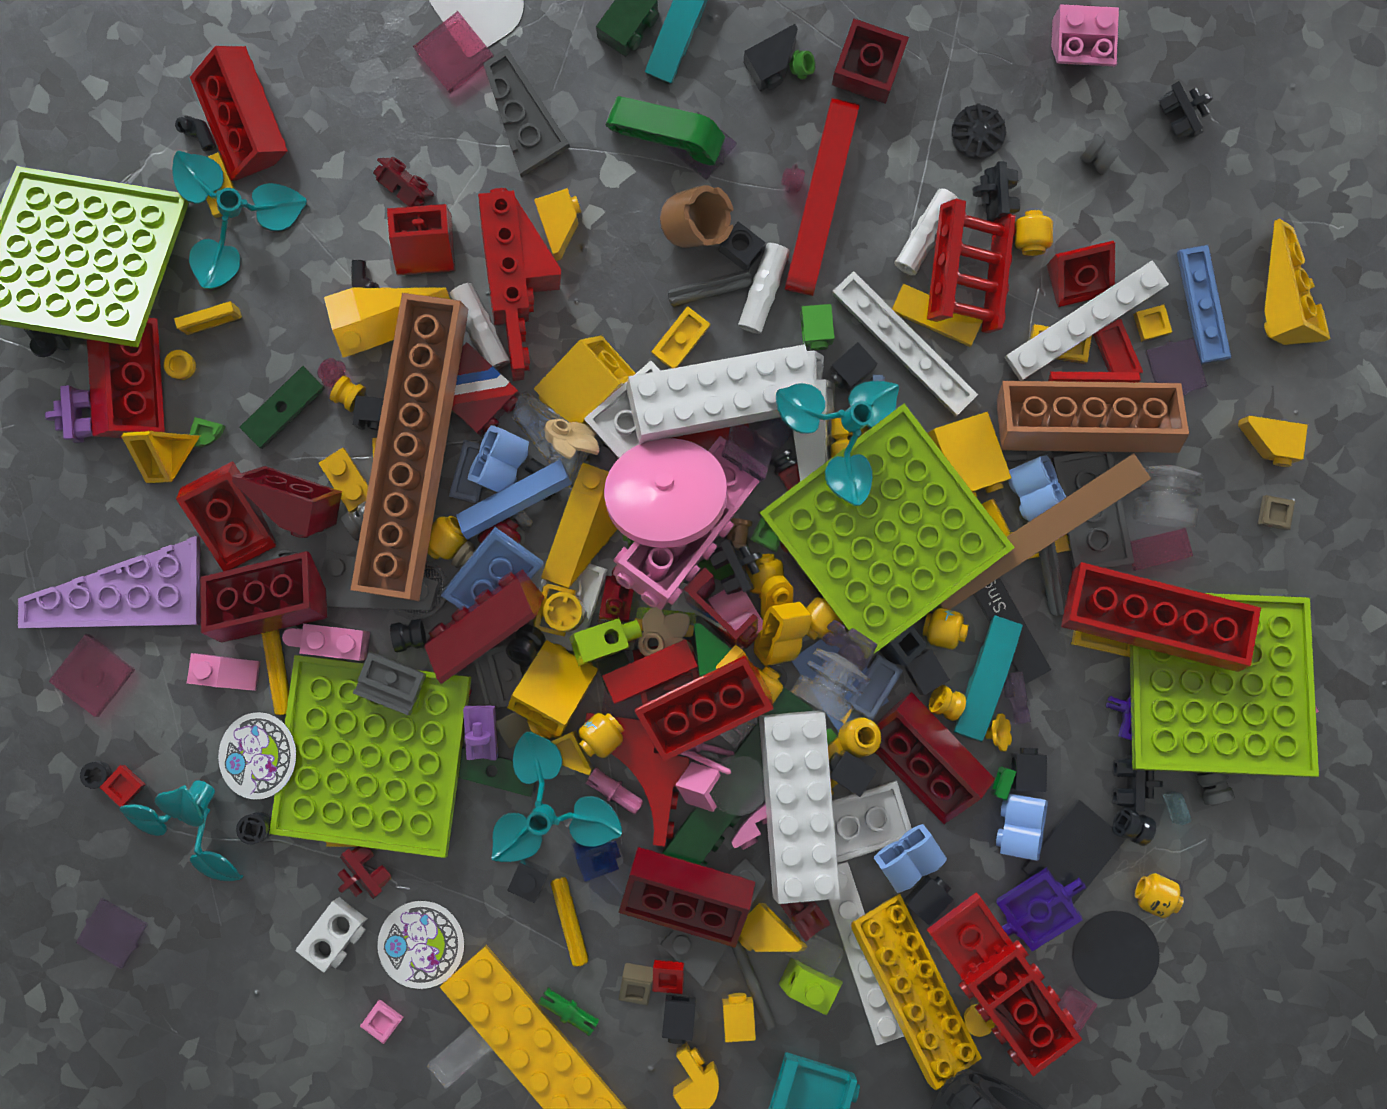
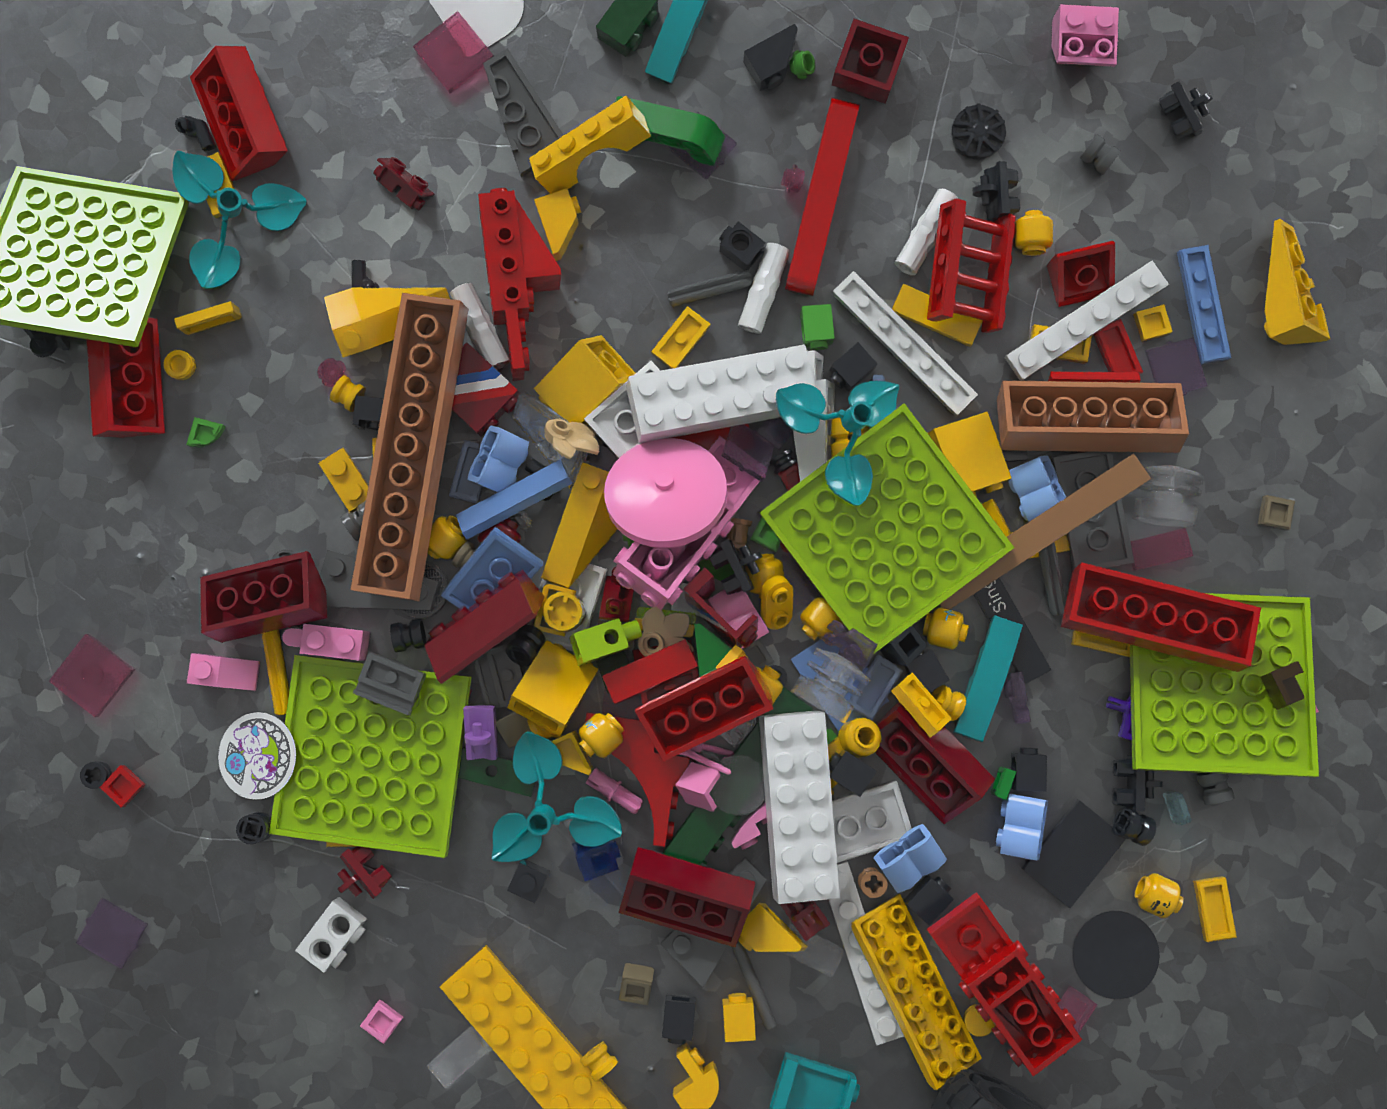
lavender wing [18,536,200,629] -> none
medium lavender hips [45,385,93,443] -> none
teal plant [119,780,244,881] -> none
yellow slope [121,431,200,483] -> none
red slope [176,461,277,571] -> none
dark red slope [232,466,342,538] -> none
dark green tile [239,366,325,449] -> none
sticker [378,901,464,989] -> none
red slope [387,204,455,276] -> none
green pin [538,987,599,1036] -> none
yellow axle [551,877,588,967] -> none
red plate [652,960,684,994] -> none
medium nougat cylinder [660,185,733,248] -> none
yellow brick [754,602,812,666] -> none
lime torso [778,956,843,1015] -> none
yellow plant [985,713,1012,752] -> none
dark purple plate [996,867,1086,952] -> none
yellow slope [1238,416,1308,467] -> none
none -> yellow arch [529,96,651,194]
none -> yellow wheel [580,1041,618,1081]
none -> medium nougat bush [857,867,888,898]
none -> yellow plate [891,672,952,738]
none -> yellow tile [1193,876,1237,942]
none -> dark brown panel [1260,661,1305,710]

